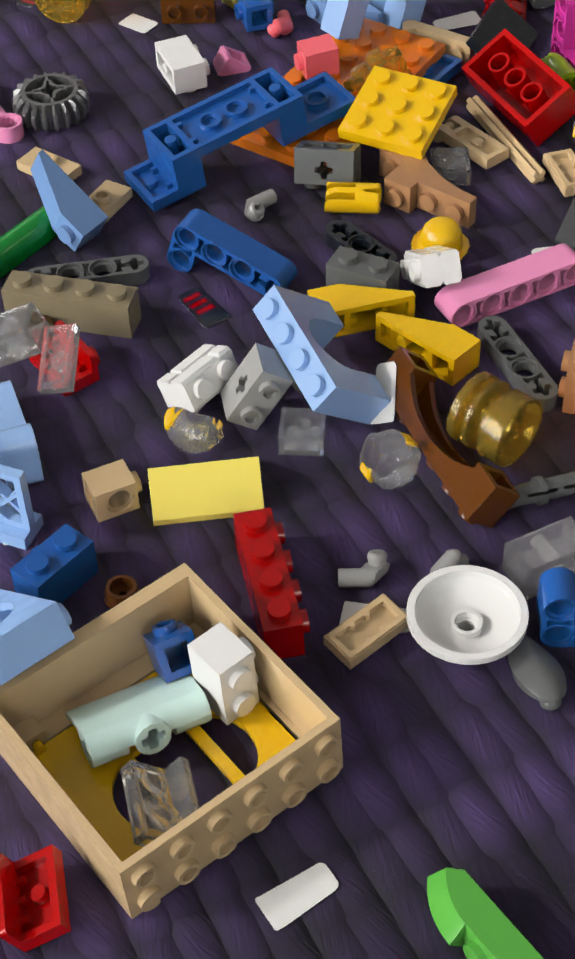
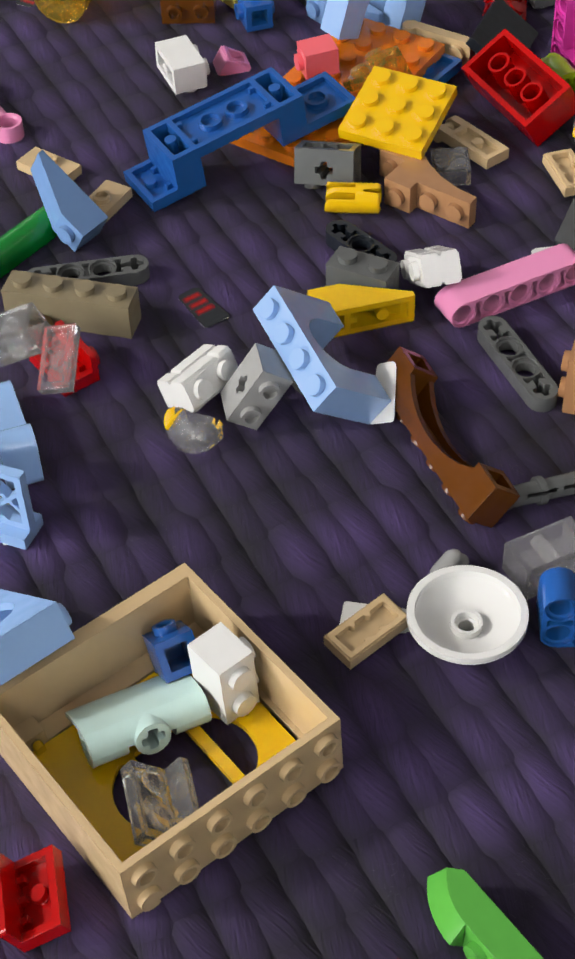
blue brick [10,524,99,603] -> none
flat silver gear [12,71,90,133] -> none
tan brick [81,459,143,523] -> none
reddish brown plate [104,575,141,608] -> none
white sticker [119,14,158,33] -> none
light yellow slope [147,456,264,526] -> none
blue beam [167,209,297,296] -> none
red brick [233,507,310,659] -> none
light grey arm [244,189,277,222] -> none
white sticker [255,863,339,931] -> none
coral arm [267,10,294,38] -> none
clear piece [278,407,327,456] -> none
light grey arm [338,549,390,588] -> none
clear hair [360,429,421,490] -> none
yellow slope [375,311,481,386] -> none
yellow hat [411,216,470,260] -> none
white sticker [432,11,481,30] -> none
clear yellow wheel [446,371,543,468] -> none
tan axle [466,95,546,184] -> none
dark grey arm [508,634,567,711] -> none

